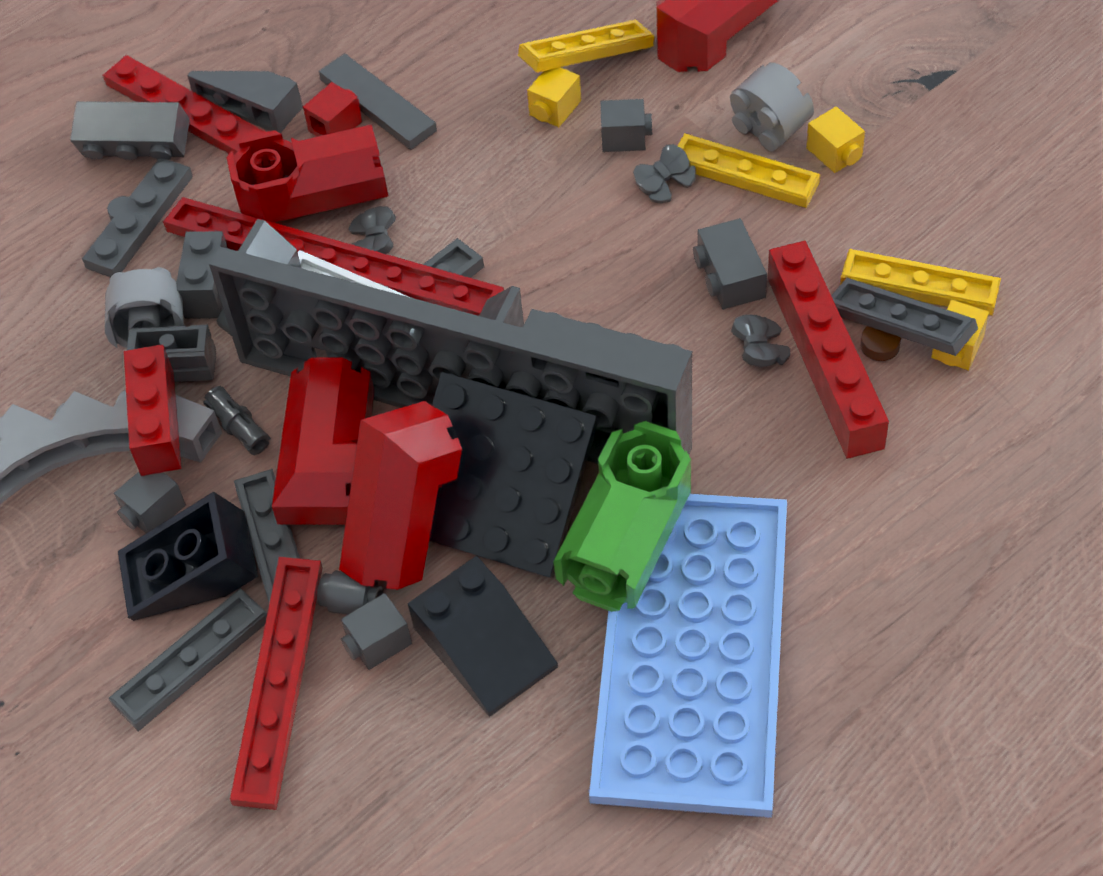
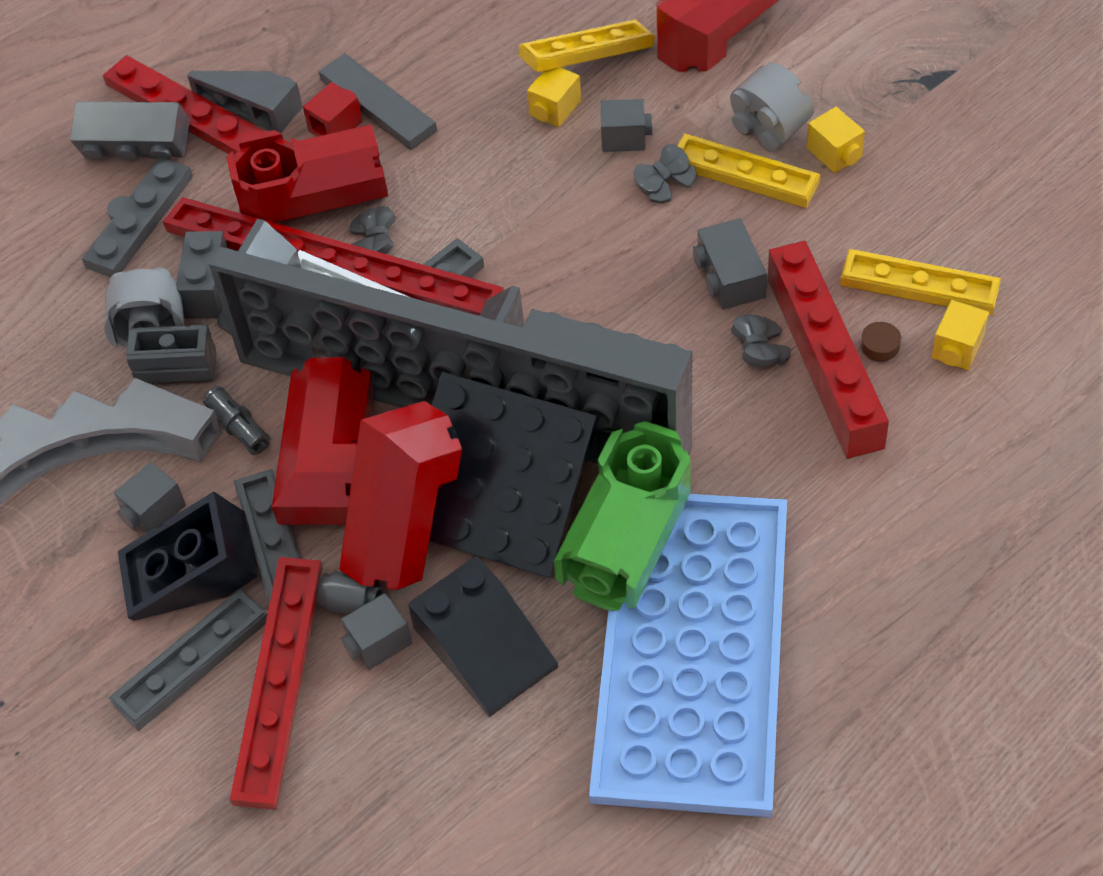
red brick [123,344,181,476] -> none
dark grey tile [831,278,978,356] -> none

